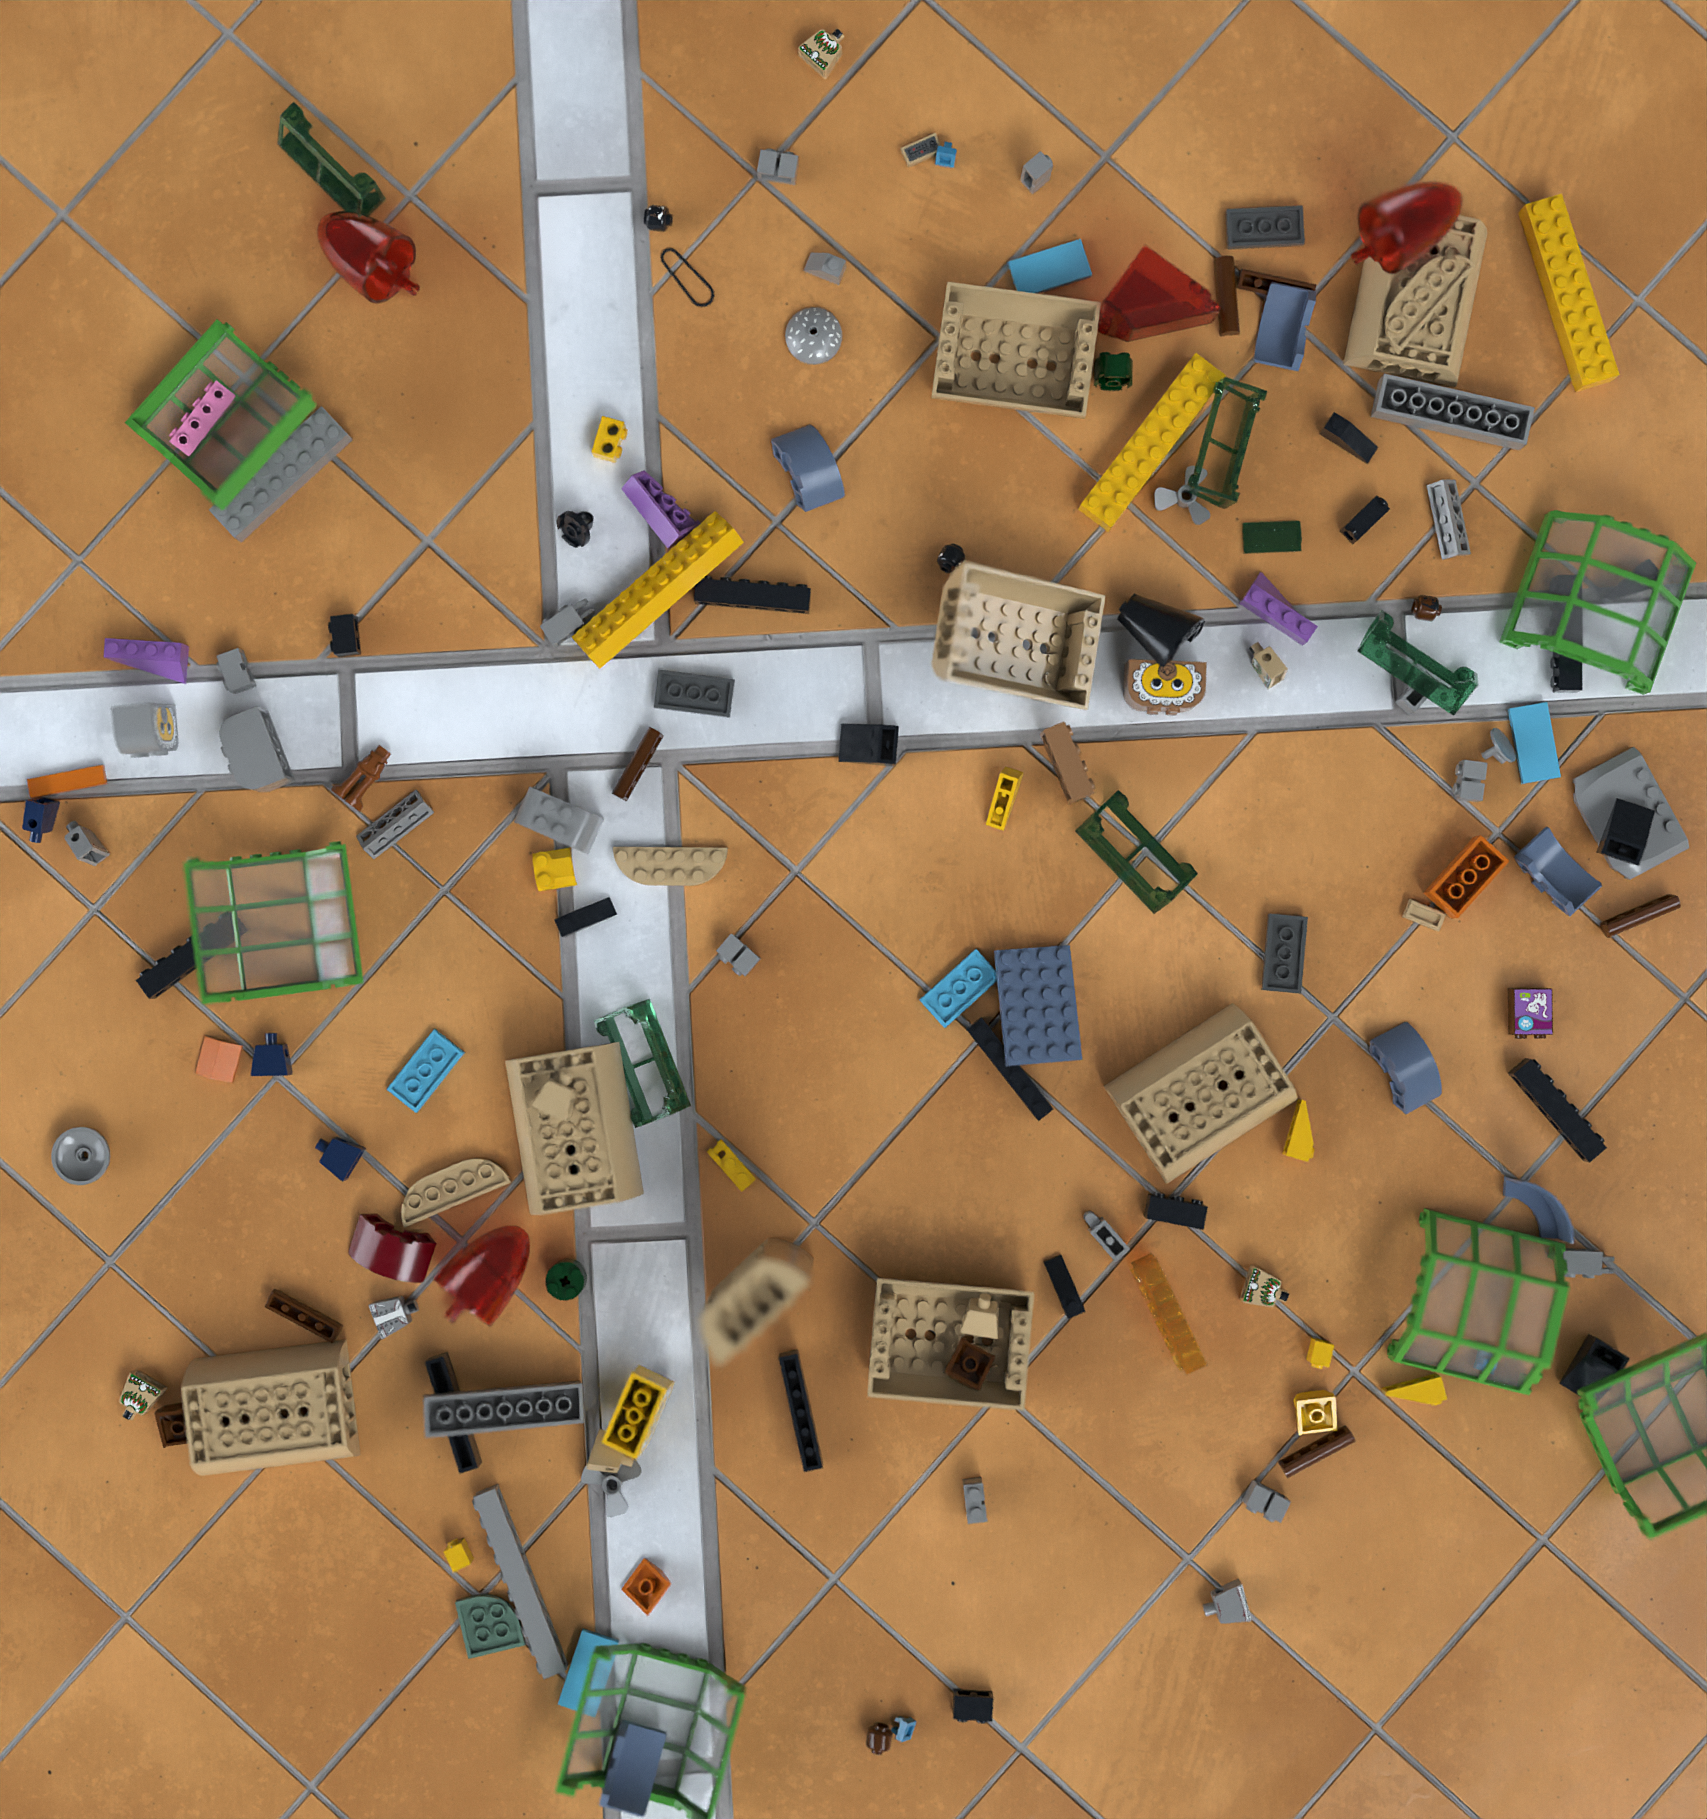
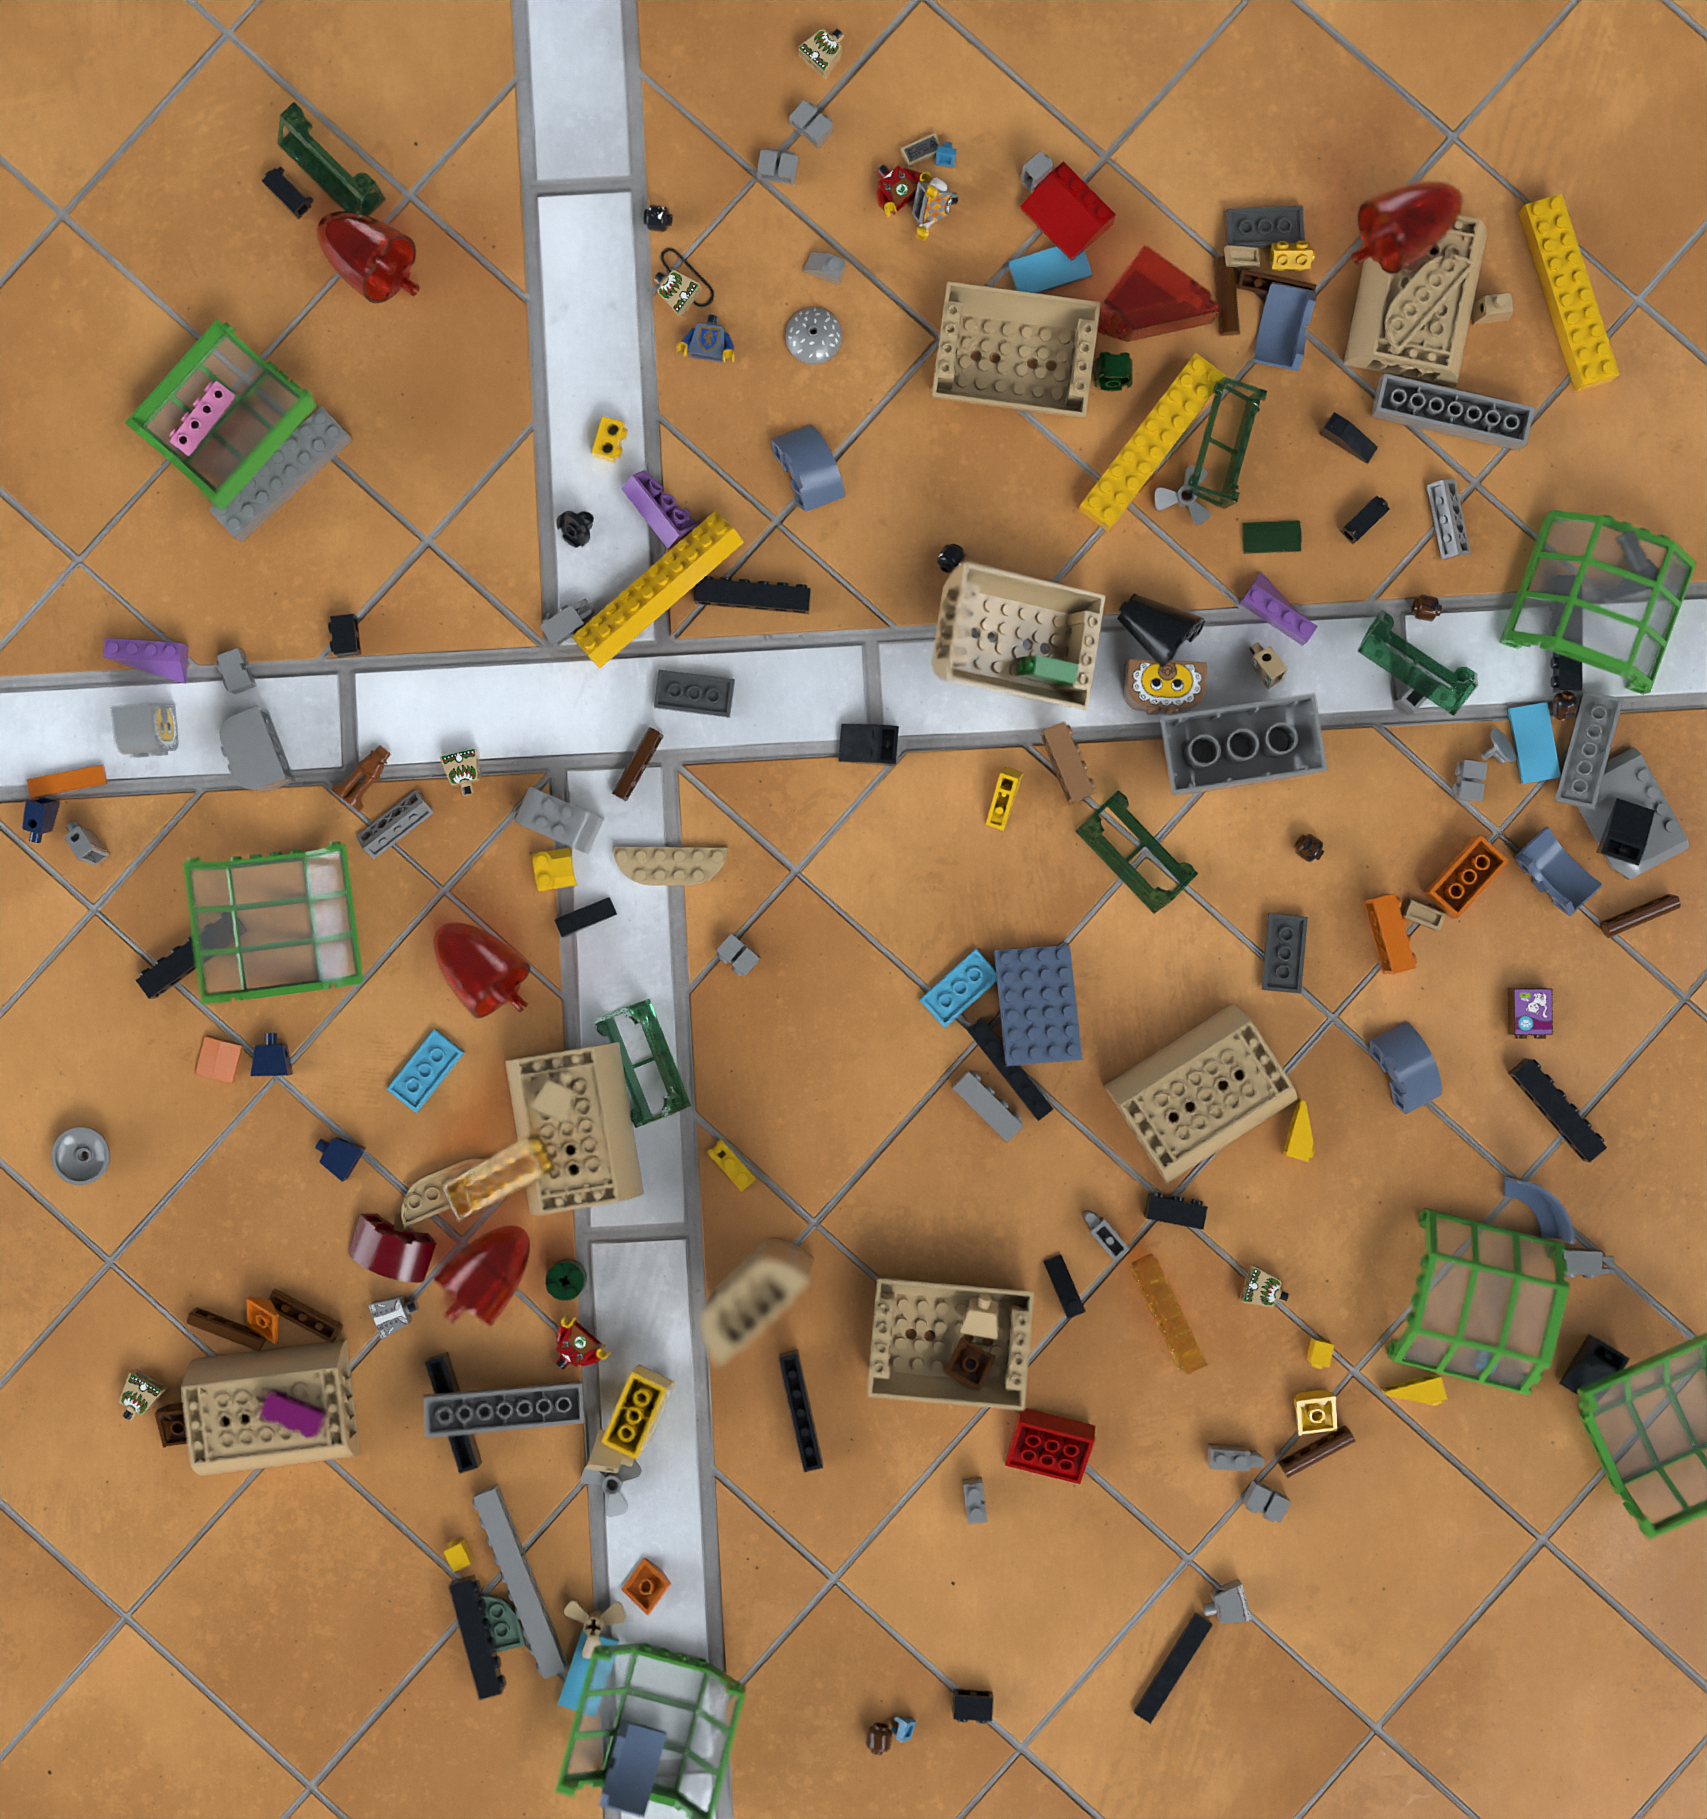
none -> reddish brown brick [186,1308,266,1351]
none -> orange slope [247,1296,278,1344]
none -> magenta brick [260,1390,329,1438]
none -> black brick [261,167,314,220]
none -> clear red windscreen [433,922,531,1019]
none -> torso [440,749,481,796]
none -> clear yellow brick [442,1134,556,1221]
none -> black brick [449,1574,506,1700]
none -> torso [555,1313,611,1370]
none -> tan piece [564,1600,626,1658]
none -> torso [654,270,703,318]
none -> torso [676,314,735,363]
none -> light grey piece [789,100,833,148]
none -> torso [876,164,933,217]
none -> torso [911,177,958,241]
none -> light grey brick [952,1071,1023,1143]
none -> red slope [1005,1408,1095,1484]
none -> brick [1017,655,1079,685]
none -> red slope [1020,161,1116,261]
none -> black tile [1134,1613,1213,1724]
none -> light grey brick [1160,693,1327,795]
none -> light grey hinge [1207,1444,1265,1471]
none -> tan tile [1224,245,1260,268]
none -> yellow brick [1269,241,1315,271]
none -> reddish brown head [1294,834,1324,862]
none -> orange brick [1363,893,1417,974]
none -> tan torso [1471,293,1513,325]
none -> reddish brown head [1551,691,1579,721]
none -> light grey plate [1555,691,1623,810]
none -> dark grey axle [1615,529,1650,572]

